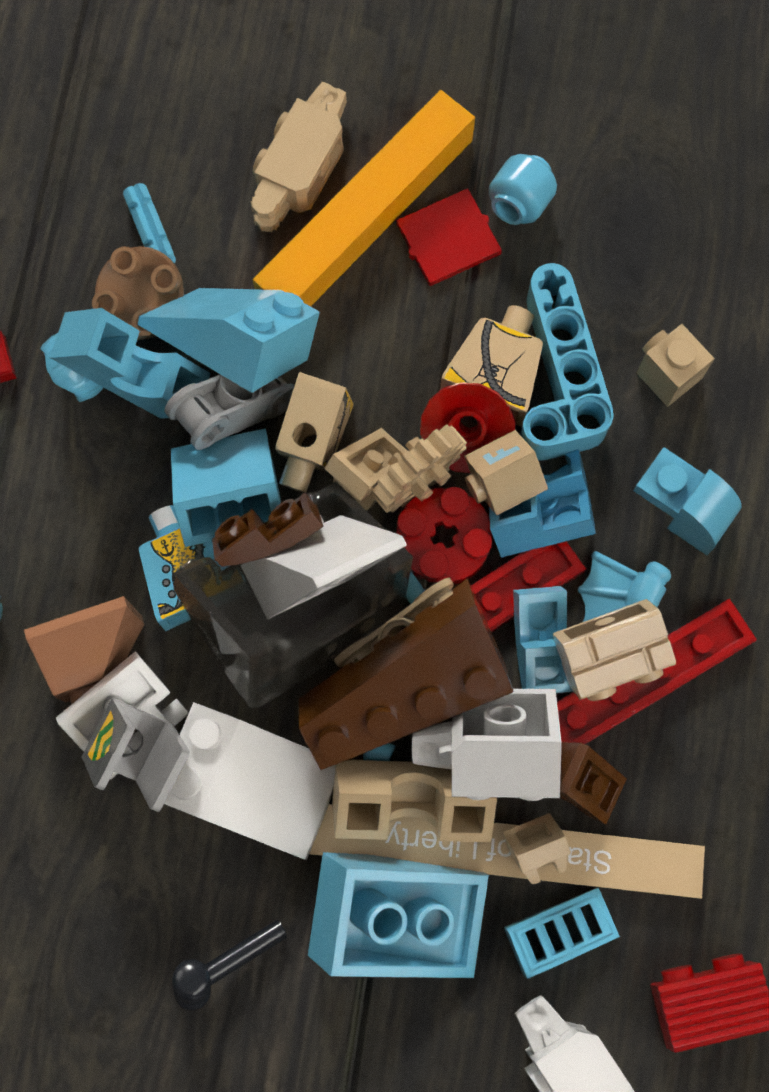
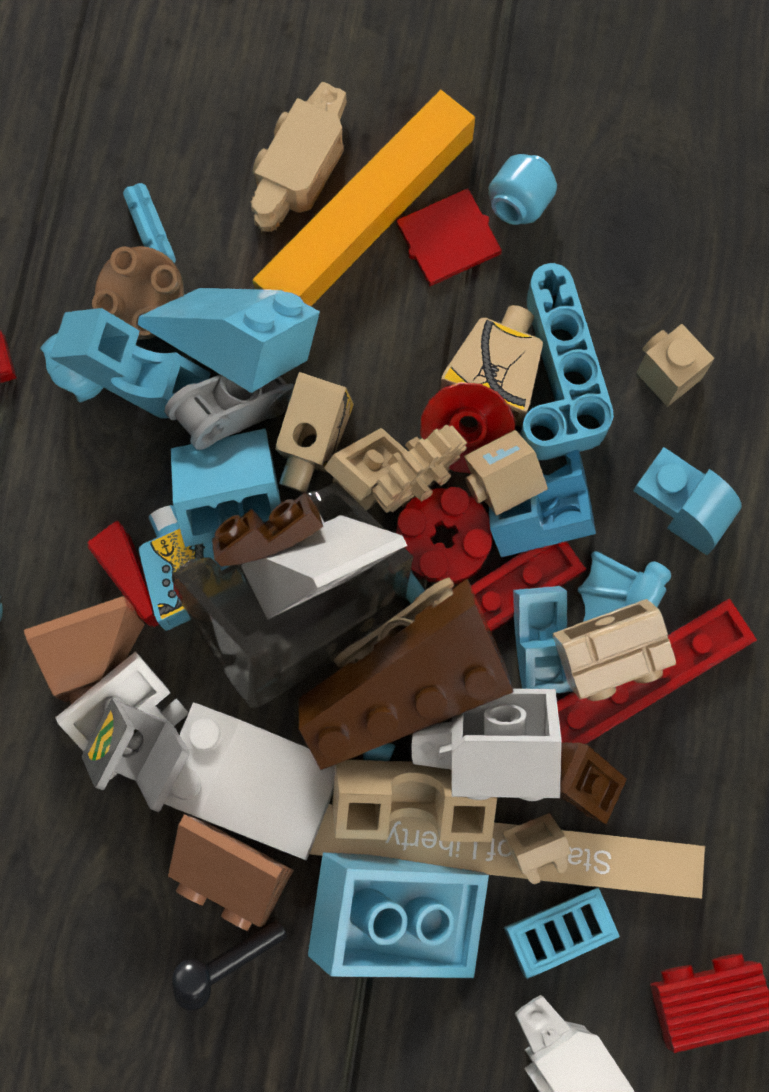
none -> red slope [87,521,159,627]
none -> nougat slope [168,815,294,931]

